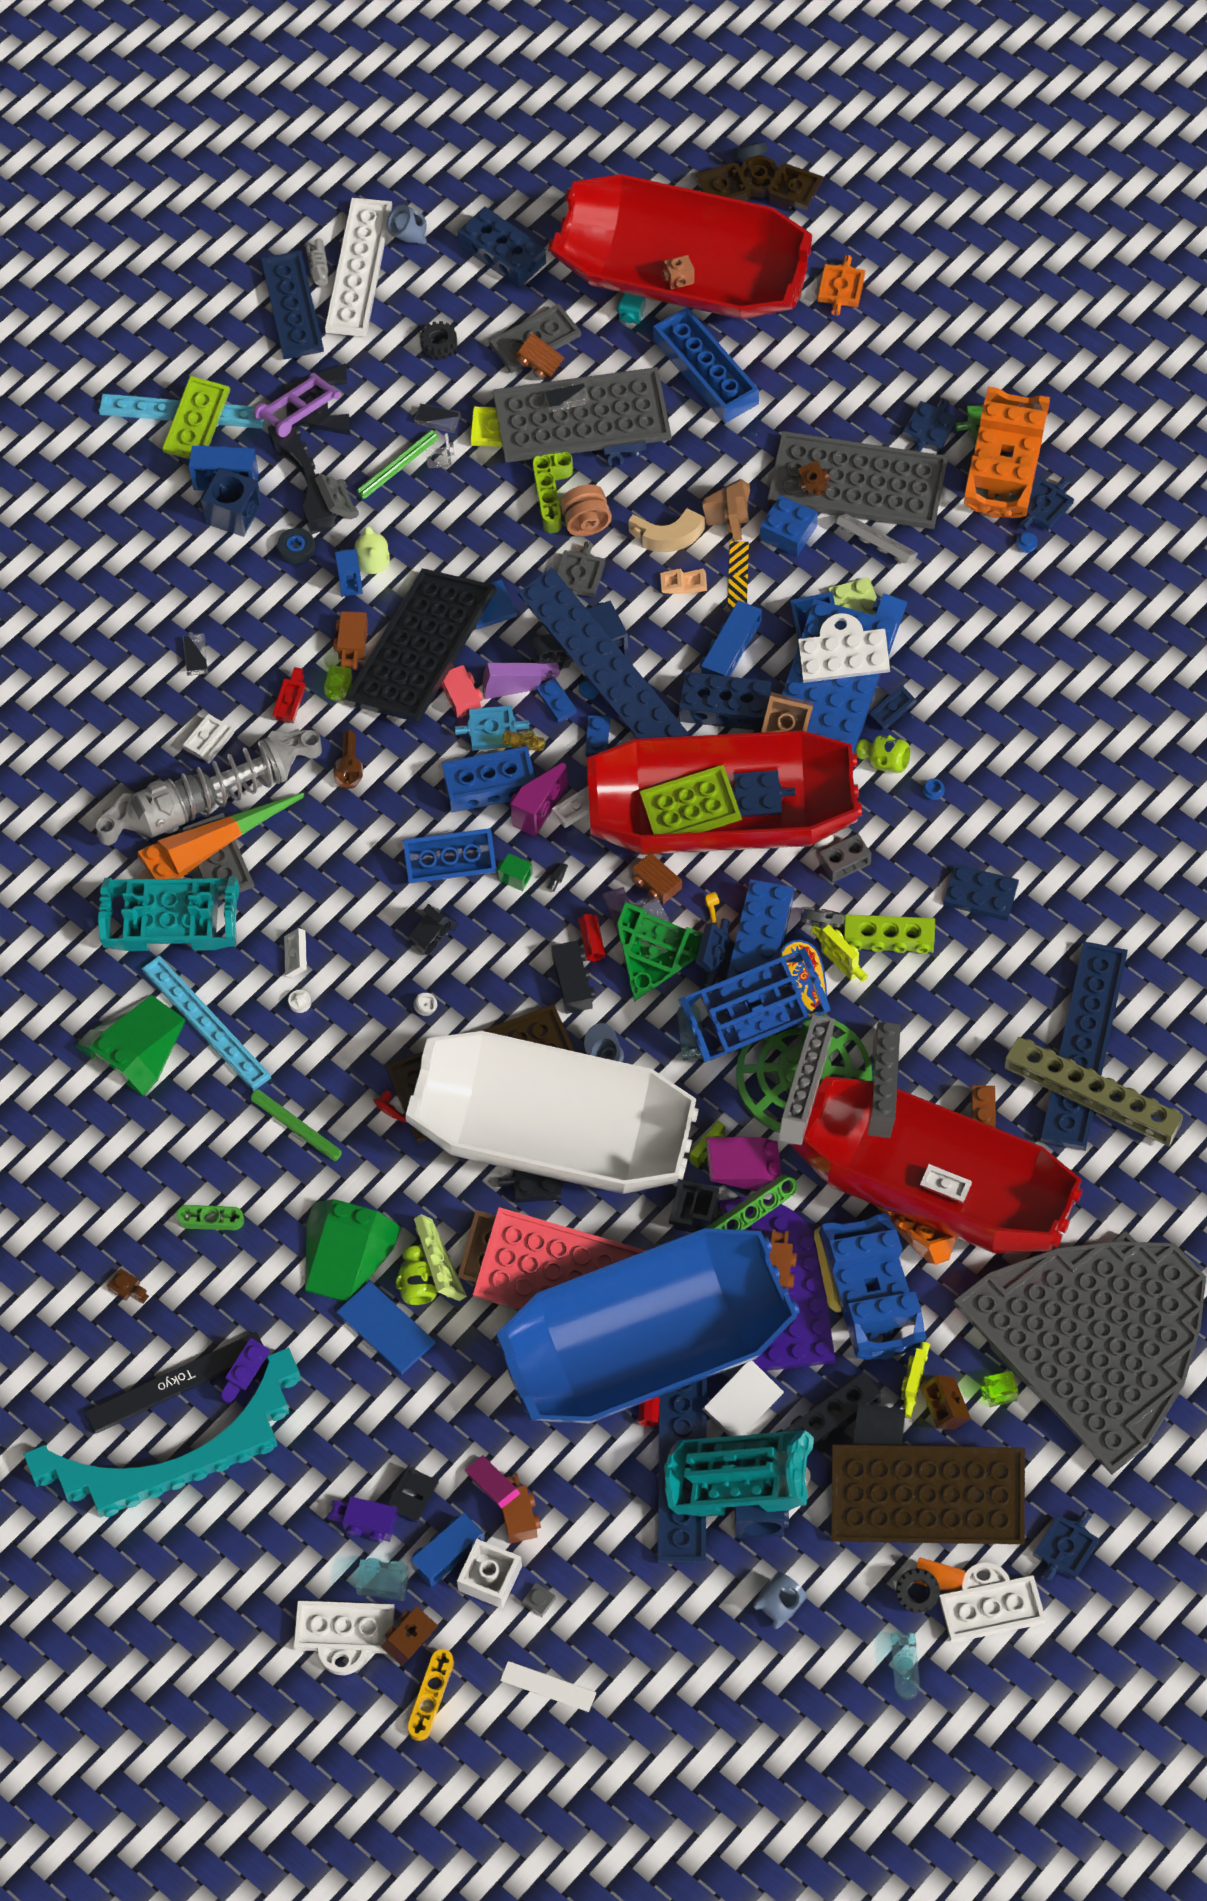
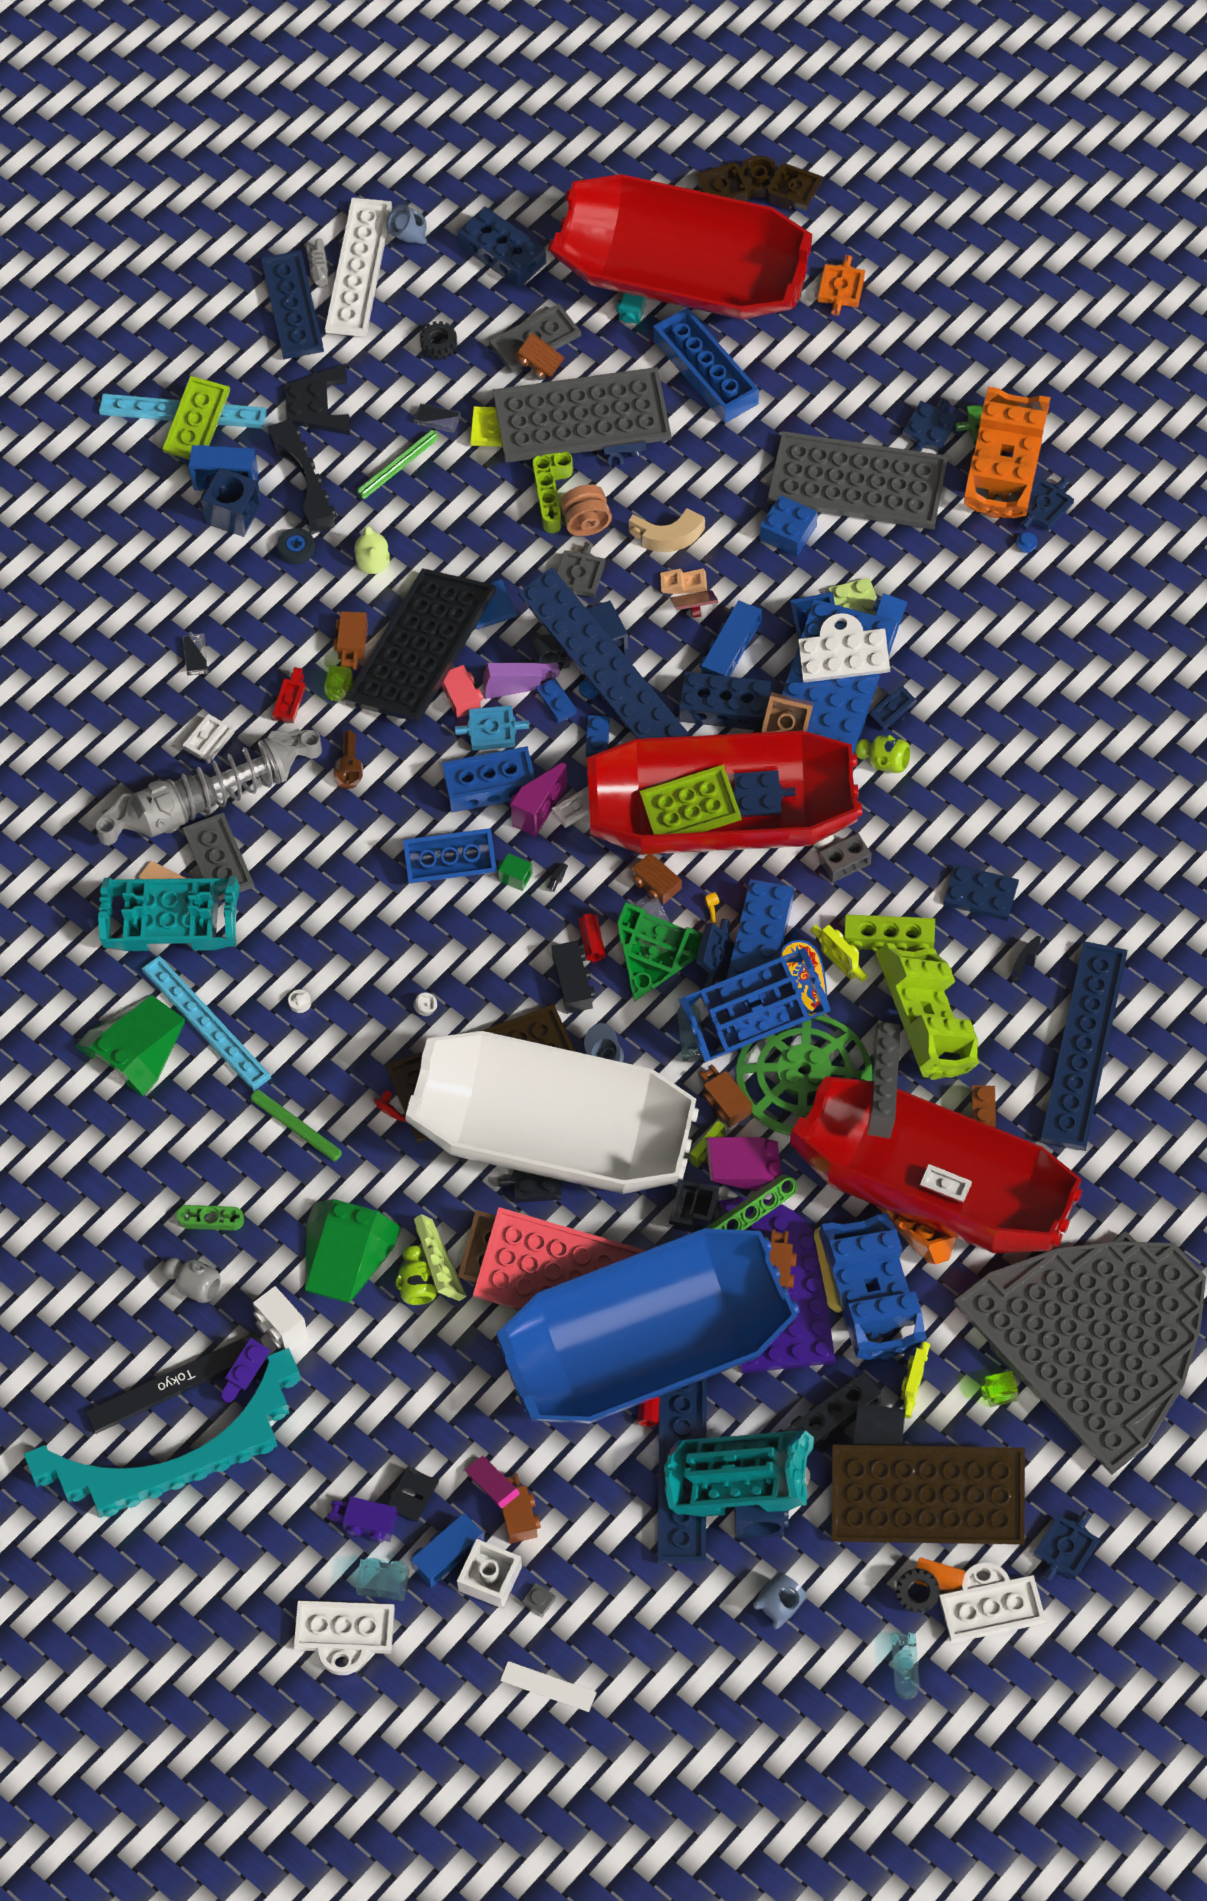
reddish brown plate [107,1268,149,1304] -> none
orange plate [138,793,304,879] -> none
medium lavender piece [253,373,341,437] -> none
white plate [284,928,307,978] -> none
dark grey plate [315,474,359,519] -> none
blue brick [335,549,363,597] -> none
blue tile [337,1281,435,1375] -> none
reddish brown brick [380,1606,438,1666] -> none
yellow beam [408,1649,454,1741] -> none
black tile [409,904,459,955] -> none
clear bracket [426,433,455,468] -> none
clear yellow axle [502,730,545,751] -> none
tile [544,383,590,412] -> none
clear purple plate [603,887,630,934] -> none
nougat brick [662,255,694,289] -> none
medium nougat piece [702,479,750,541] -> none
white tile [702,1361,784,1436] -> none
sticker [728,541,749,611] -> none
black bush [732,141,768,161] -> none
light grey brick [779,1015,835,1145] -> none
reddish brown brick [798,460,831,496] -> none
dark grey plate [800,907,846,928] -> none
light grey plate [836,514,918,563] -> none
reddish brown brick [921,1375,971,1430] -> none
blue plate [923,779,945,800] -> none
olive brick [1005,1037,1183,1146] -> none
none -> light grey piece [163,1258,221,1303]
none -> white brick [253,1286,308,1351]
none -> piece [670,590,719,618]
none -> dark orange brick [698,1064,752,1128]
none -> lime piece [876,943,979,1080]
none -> black slope [1011,936,1041,983]

